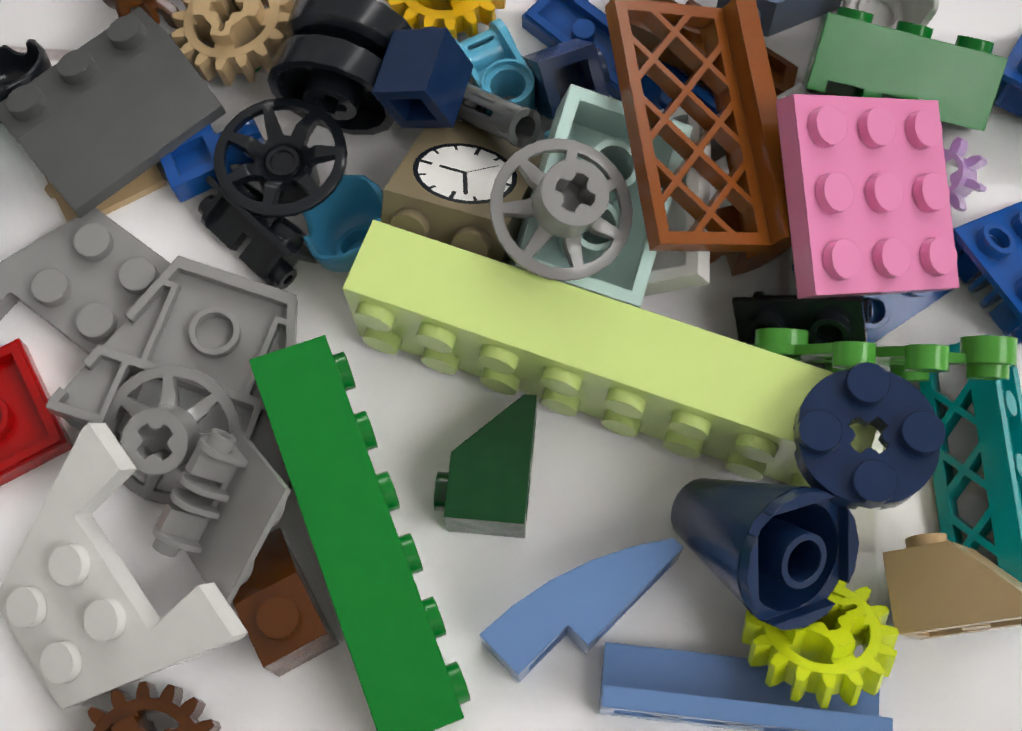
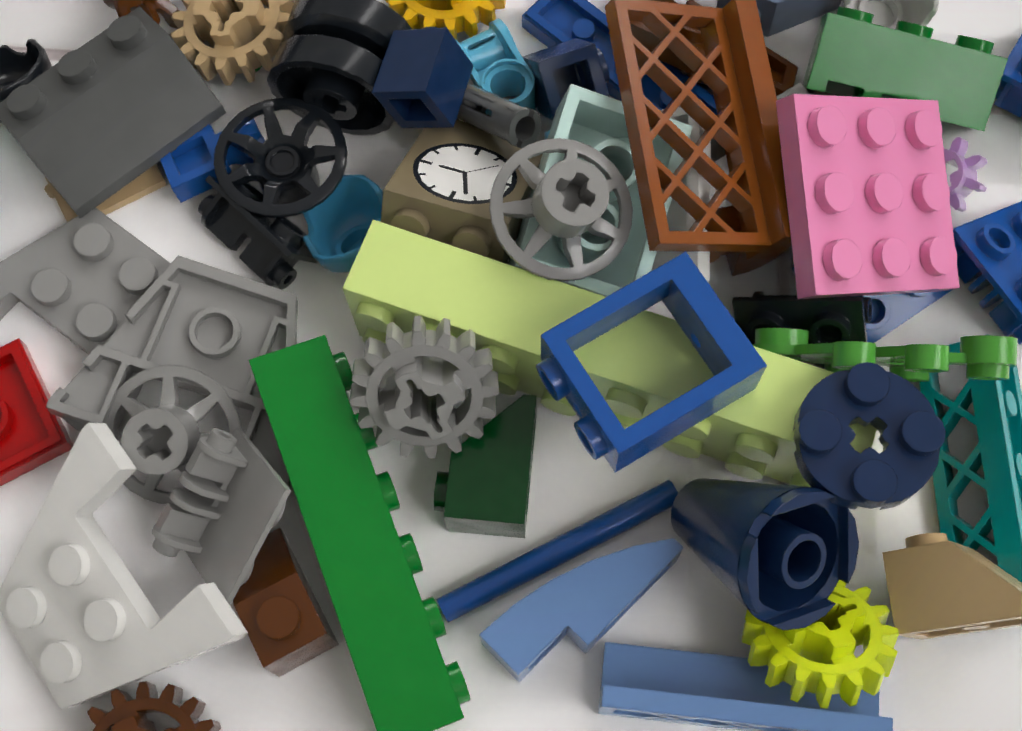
none -> light grey gear [350,316,499,459]
none -> blue bar [436,480,678,623]
none -> blue window [536,252,767,473]

